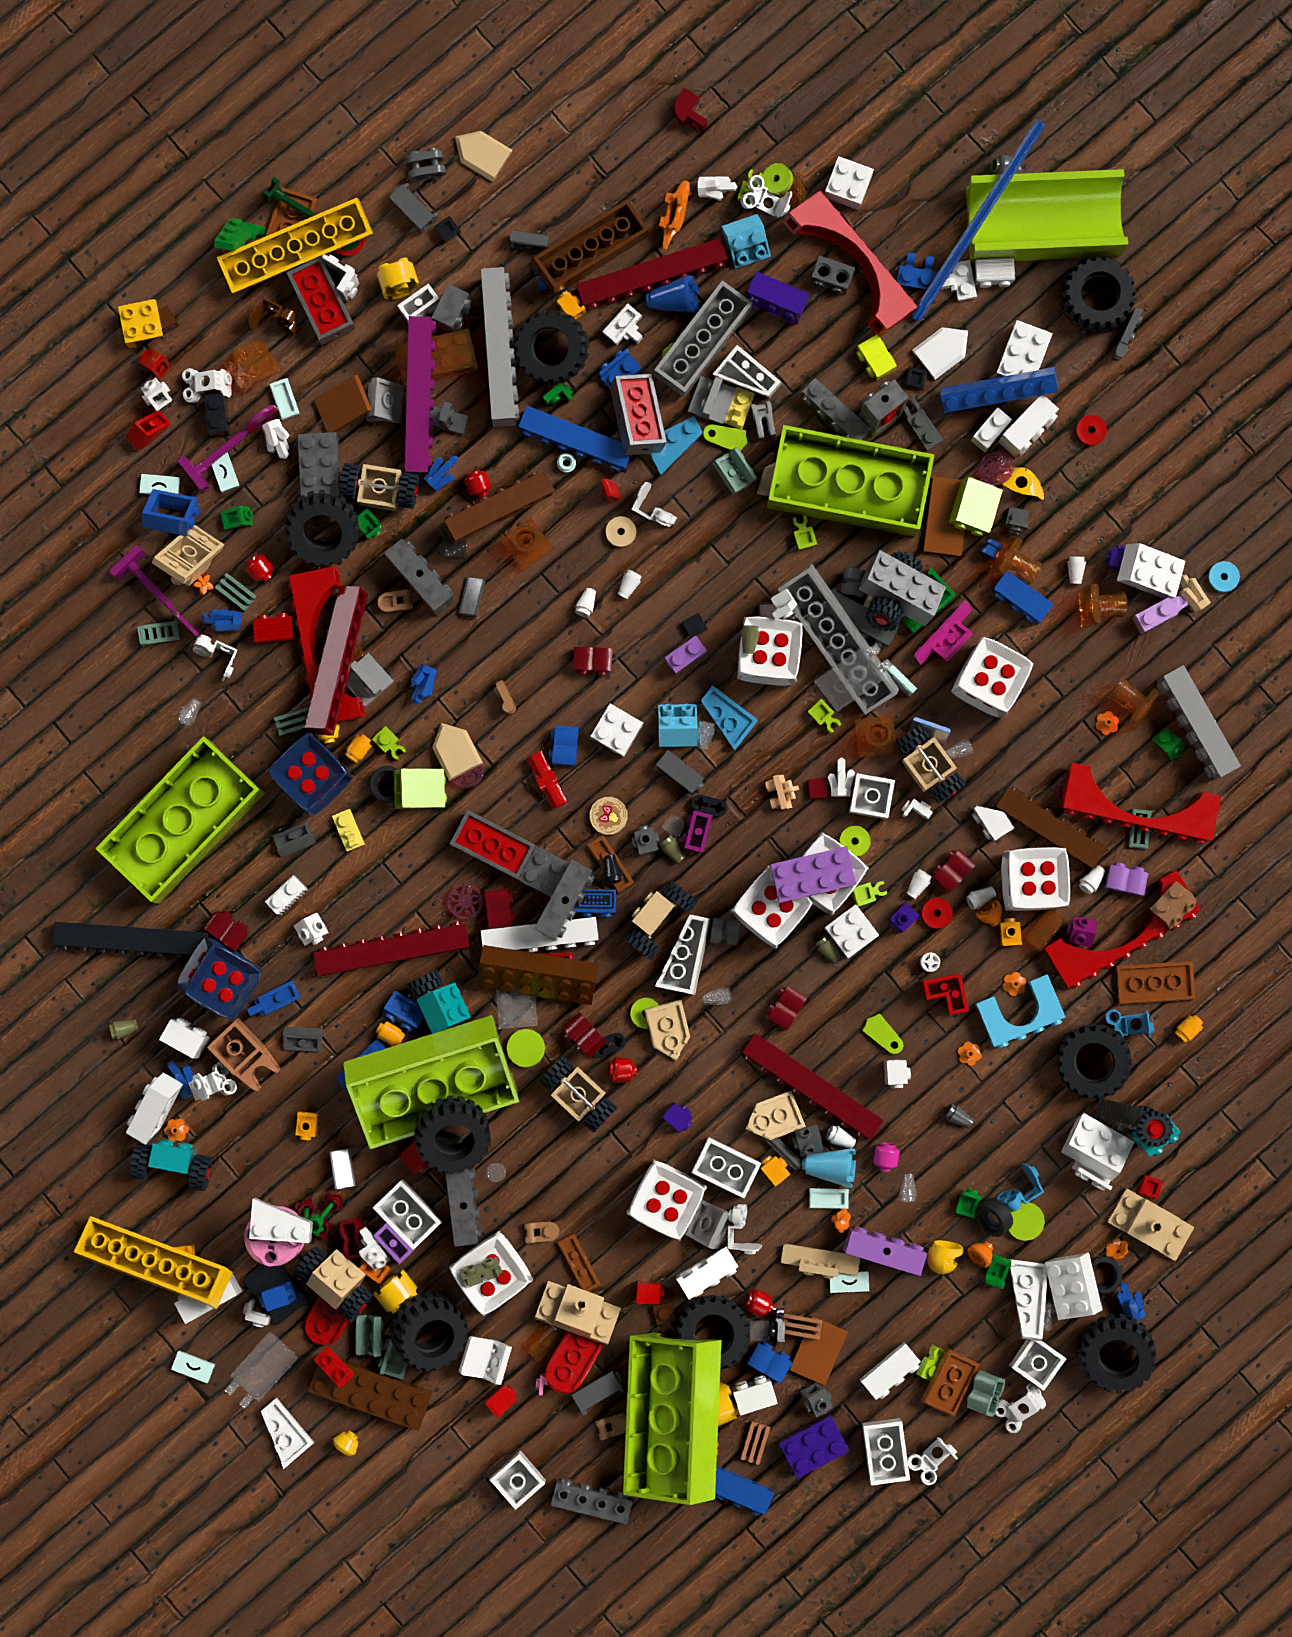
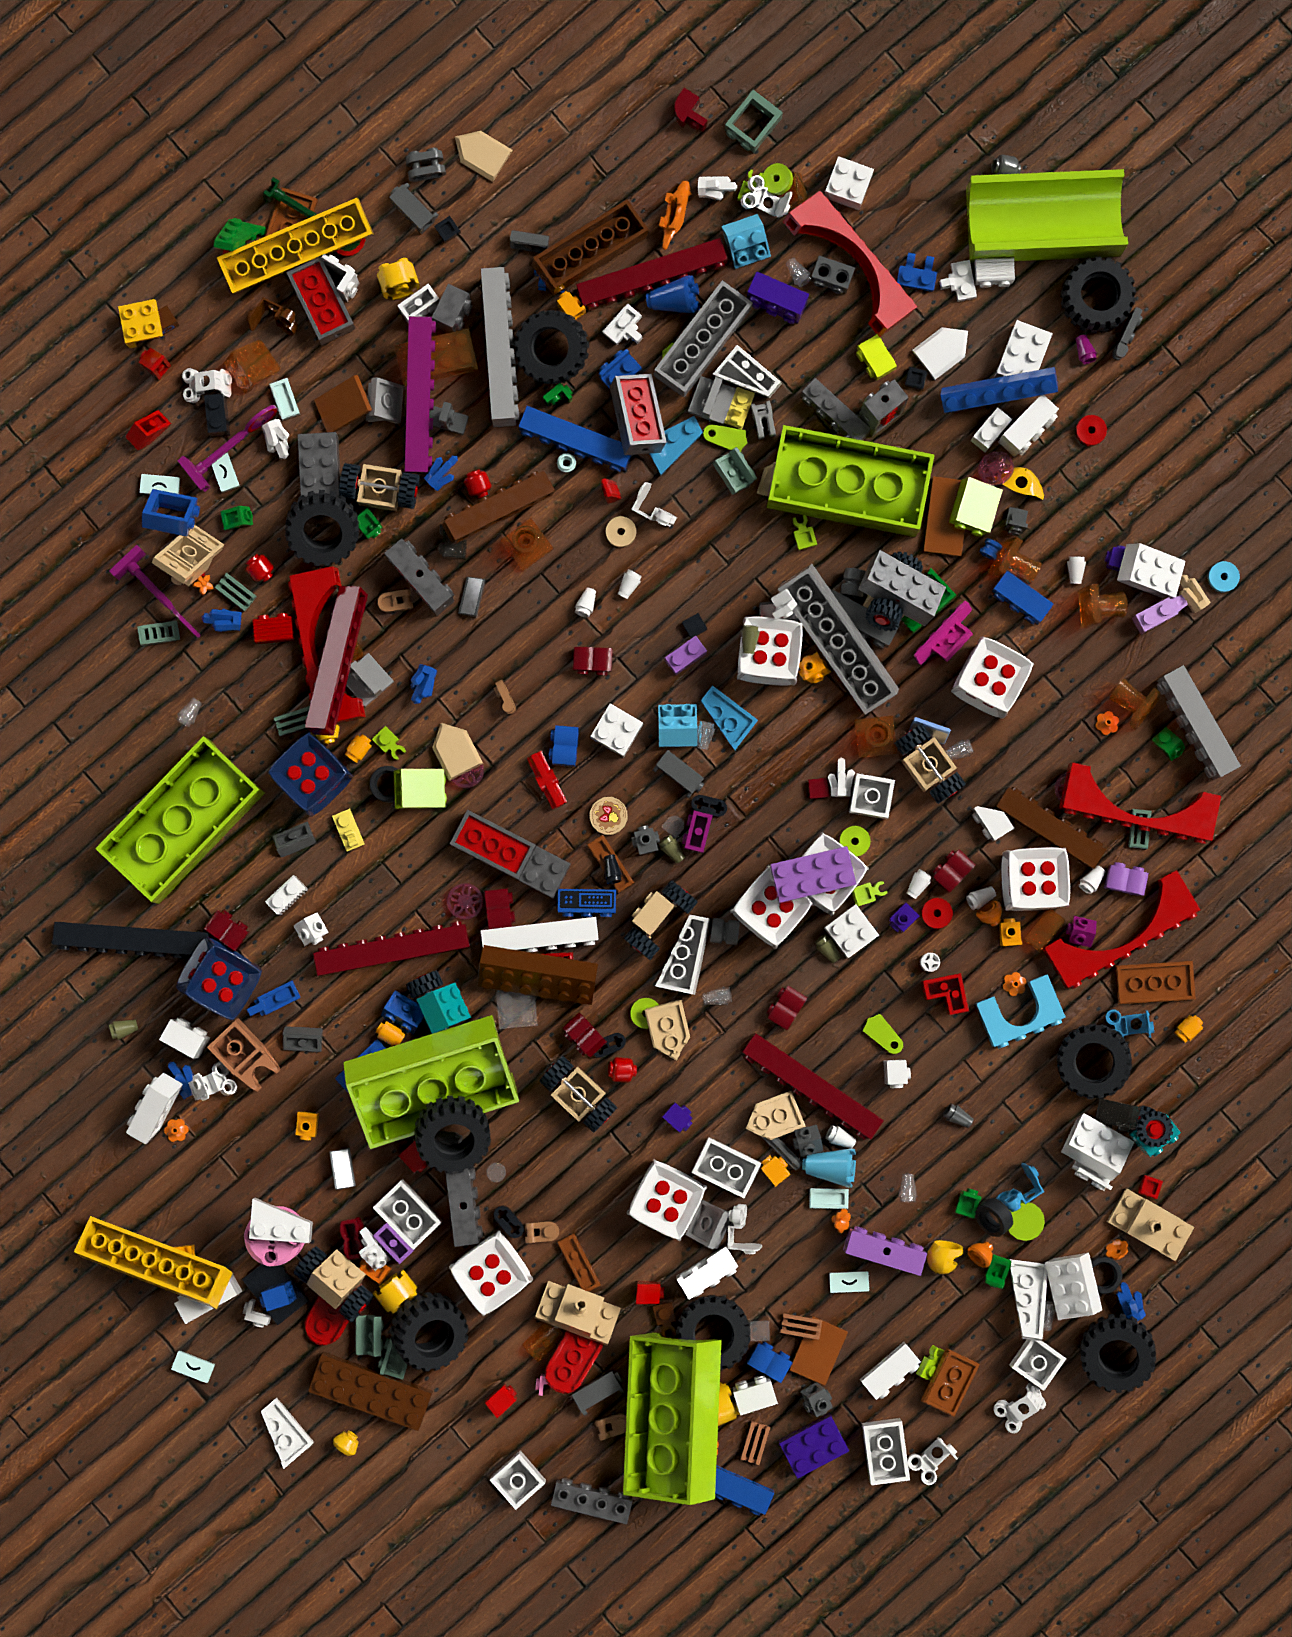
brick [129,1139,212,1191] -> none
white brick [141,378,172,411] -> none
white piece [193,635,237,682] -> none
clear tile [225,1331,299,1409] -> none
dark red plant [295,1192,343,1240] -> none
red hinge [314,1346,355,1388] -> none
white bracket [459,1336,512,1385] -> none
olive hinge [460,1257,503,1287] -> none
lime tile [507,1029,545,1067] -> none
flat silver brick [535,860,594,940] -> none
red head [743,1289,773,1317] -> none
light nougat hips [765,775,799,810] -> none
black plate [768,1308,785,1342] -> none
tan bracket [781,1244,860,1279] -> none
lime plate [807,699,841,733] -> none
clear tile [815,643,892,711] -> none
dark pink head [873,1142,900,1172] -> none
light aqua tile [884,662,917,697] -> none
white bracket [901,799,933,820] -> none
dark grey hinge [903,397,943,451] -> none
blue axle [911,120,1045,321] -> none
orange plant [958,1042,982,1066] -> none
sand green brick [967,1370,1005,1417] -> none
medium nougat bracket [1150,881,1197,929] -> none
none -> black beam [494,1205,524,1238]
none -> sand green window [725,90,783,153]
none -> clear cone [786,258,811,287]
none -> light orange brick [799,652,831,684]
none -> magenta cone [1075,335,1097,365]

